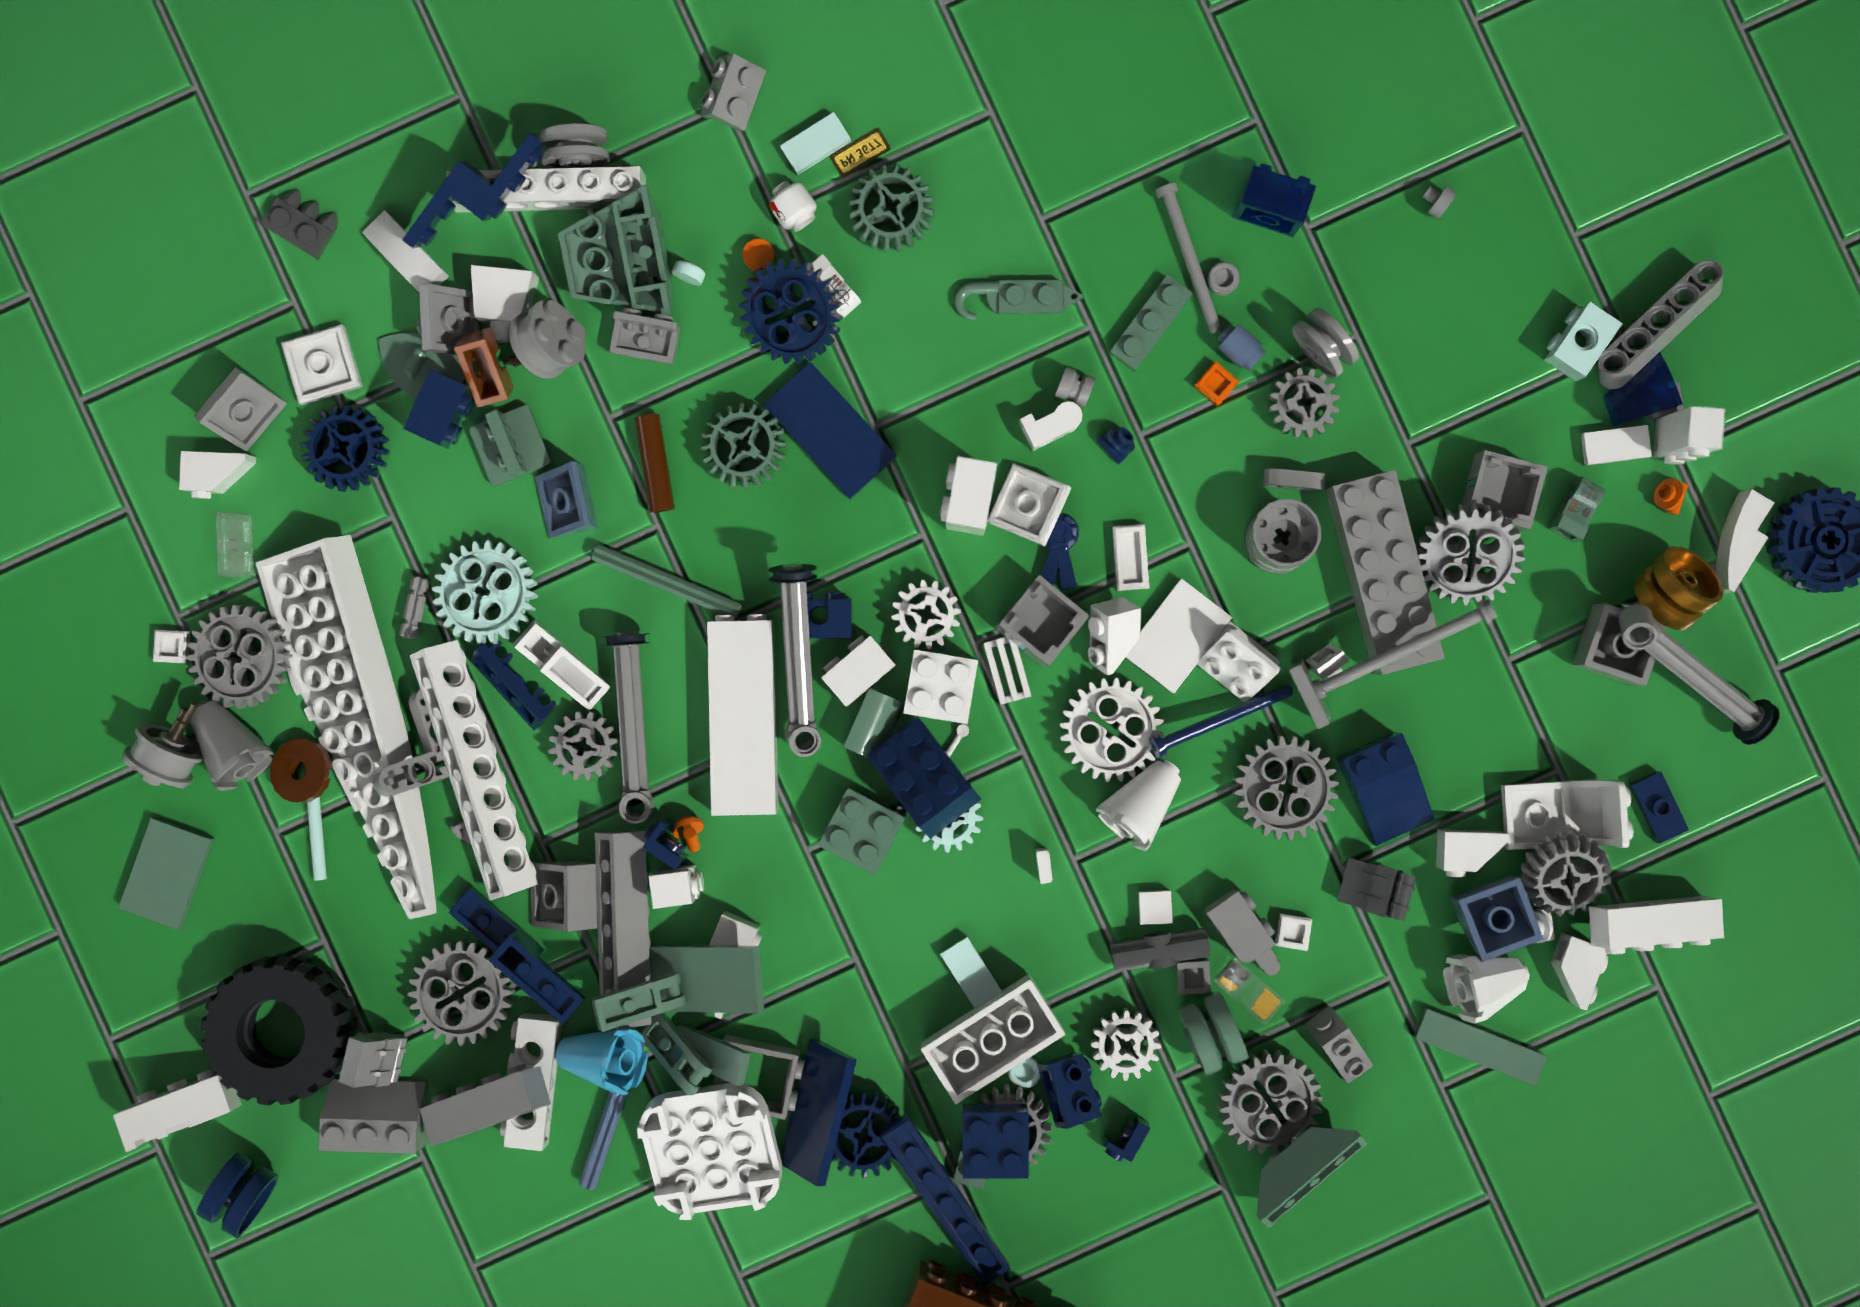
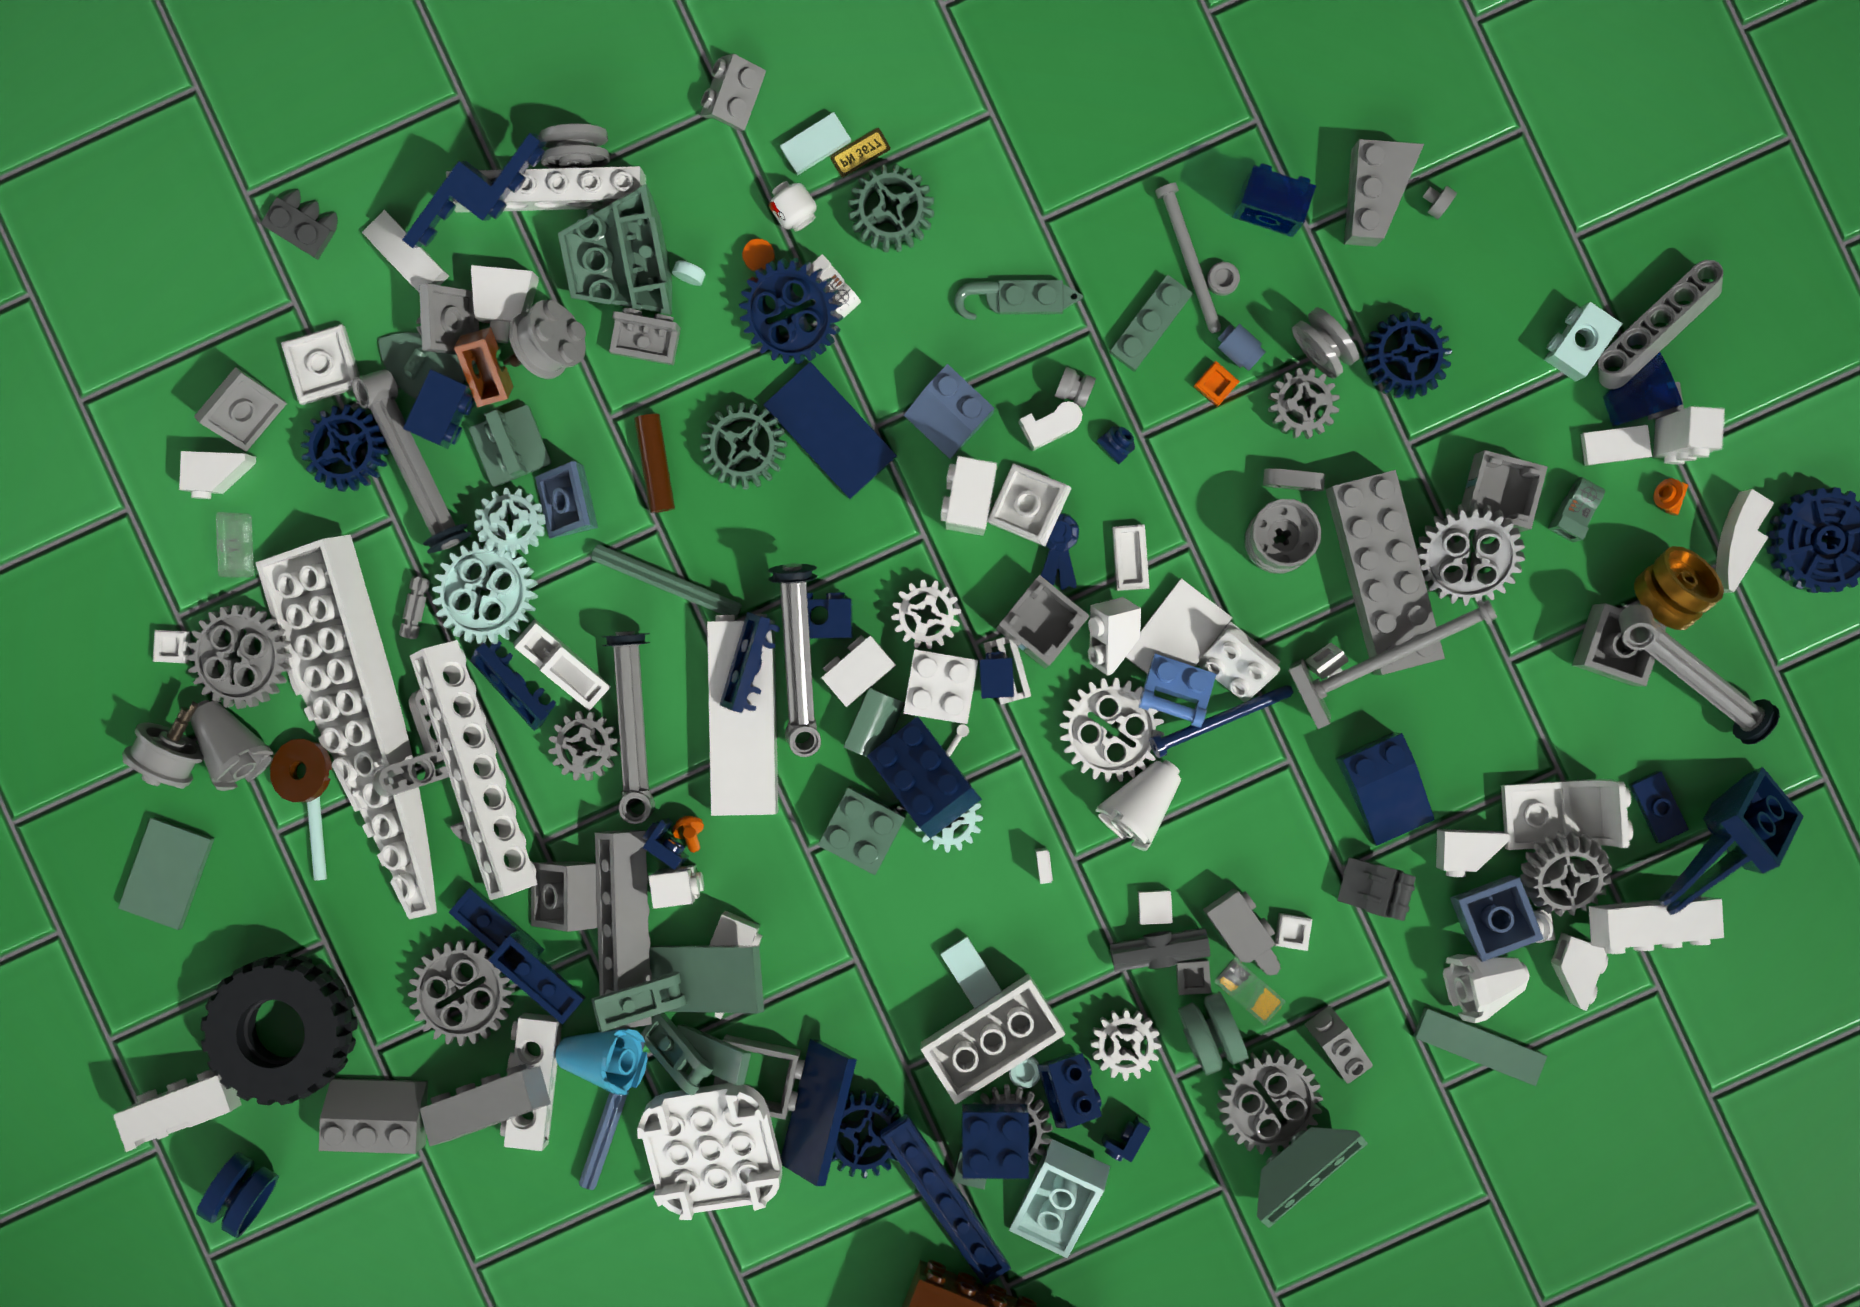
light grey piece [339,1032,408,1088] -> none
light grey gear [1232,736,1339,841] -> none
none -> light grey piece [352,369,472,554]
none -> light aqua gear [474,488,546,558]
none -> dark blue plate [719,612,780,713]
none -> sand blue slope [904,364,995,459]
none -> dark blue brick [979,652,1014,699]
none -> light aqua slope [1009,1139,1110,1258]
none -> medium blue plate [1138,654,1216,728]
none -> light grey wedge [1344,139,1424,247]
none -> dark blue gear [1363,312,1452,399]
none -> dark blue slope [1659,767,1804,915]

